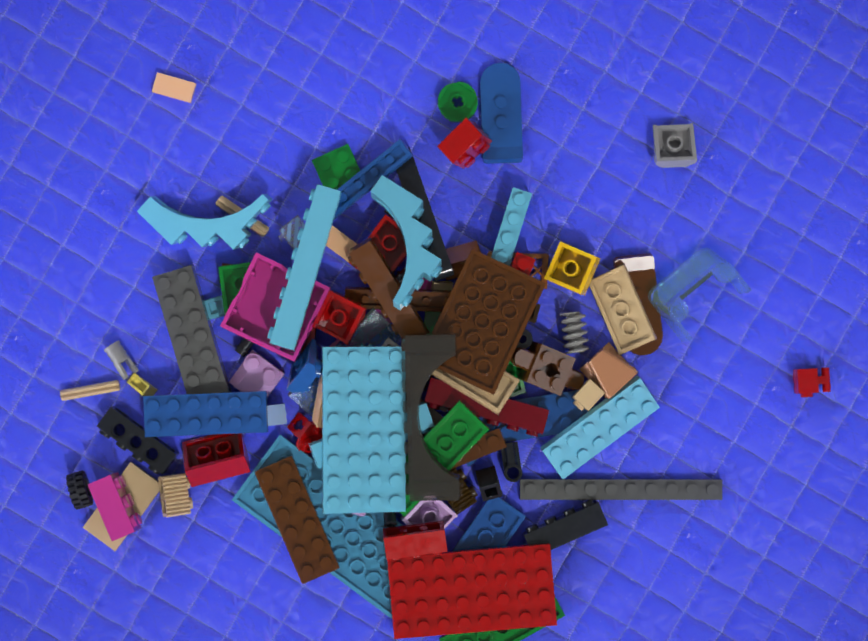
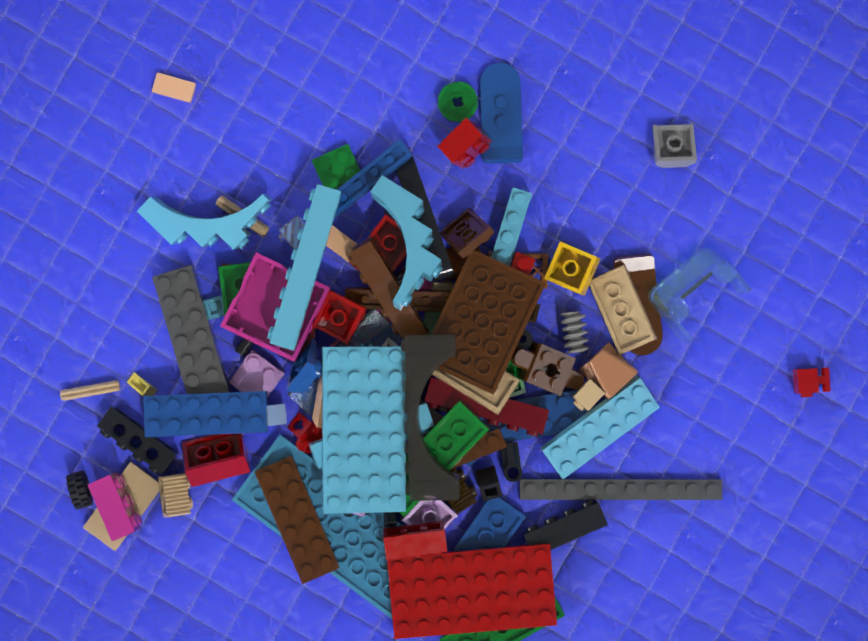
light grey hinge [104,340,139,380] -> none
none -> reddish brown plate [440,208,495,258]

